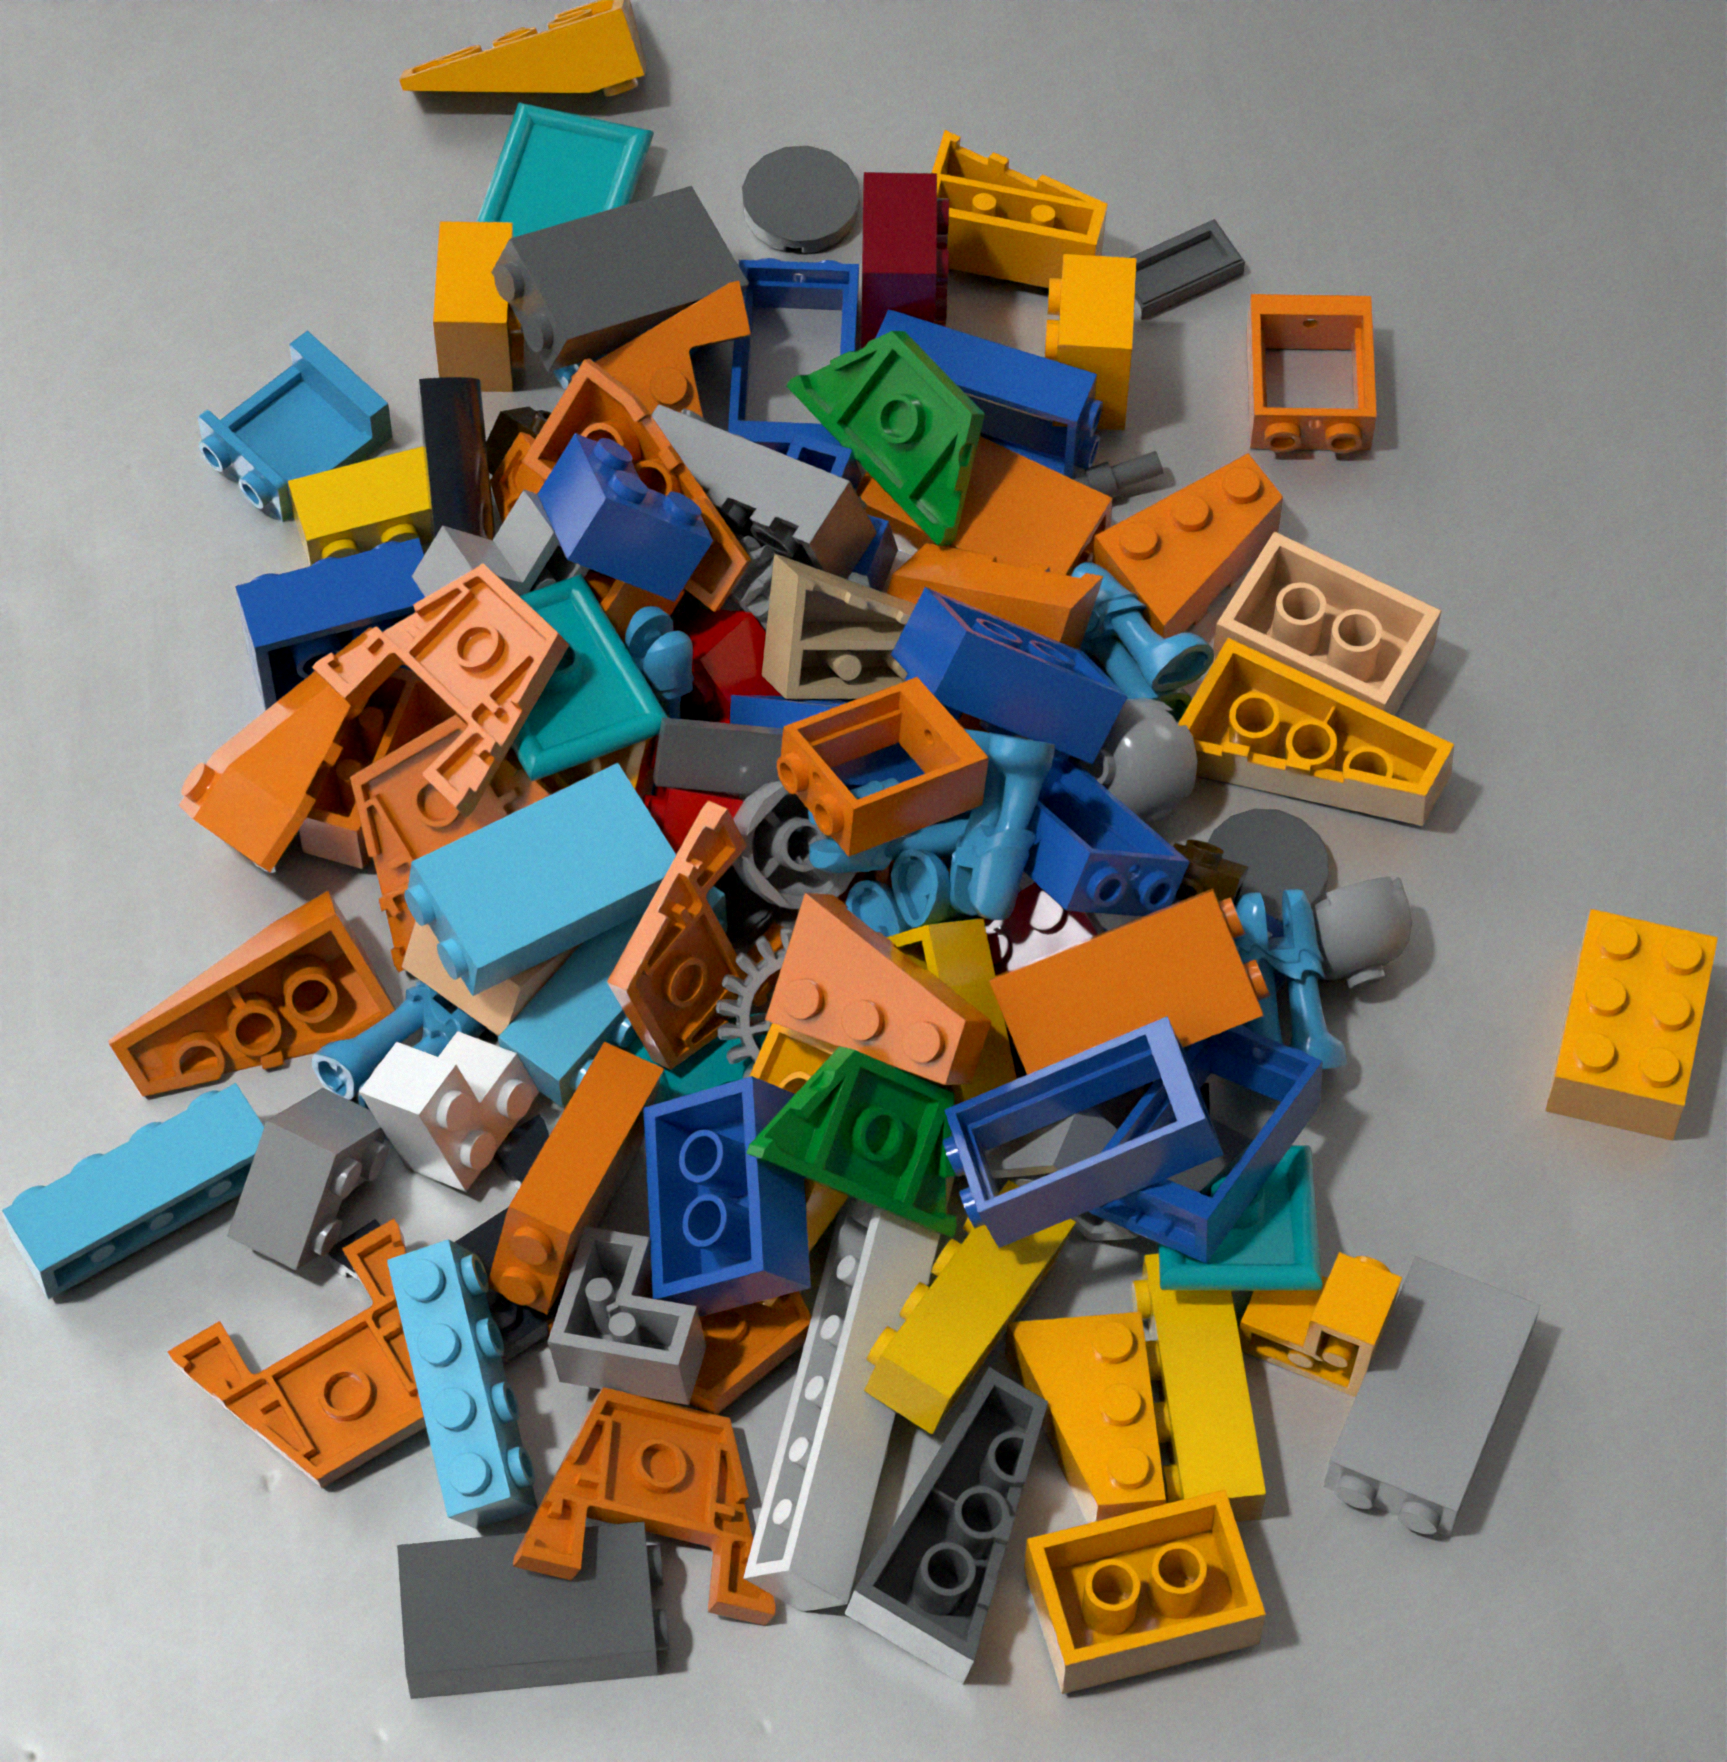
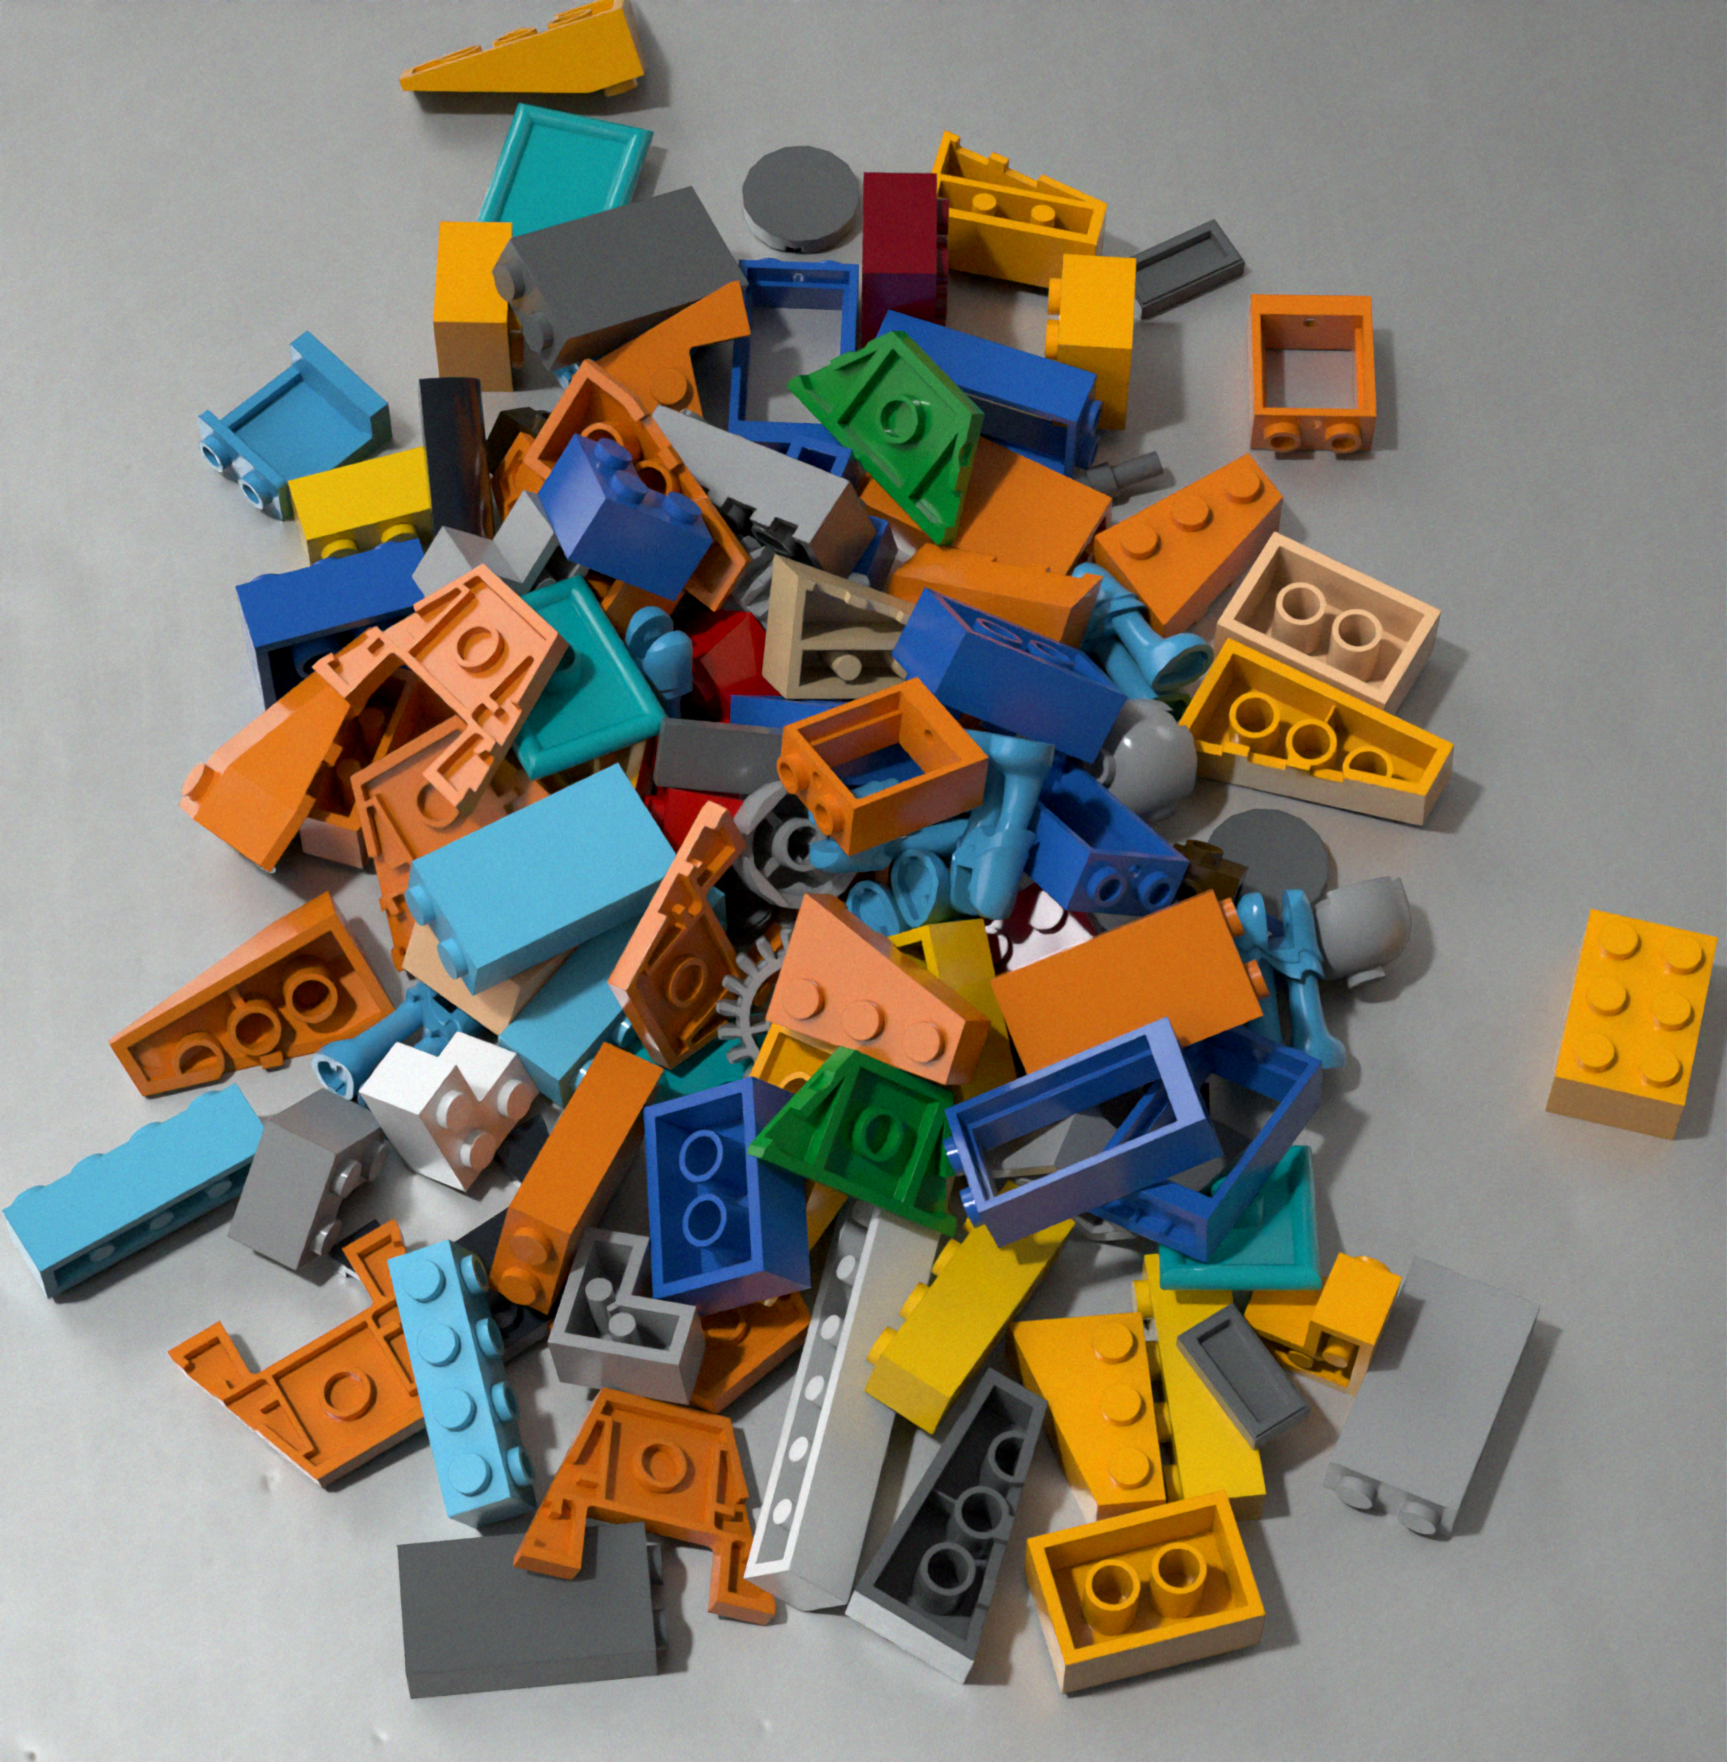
none -> dark grey tile [1176,1303,1311,1451]

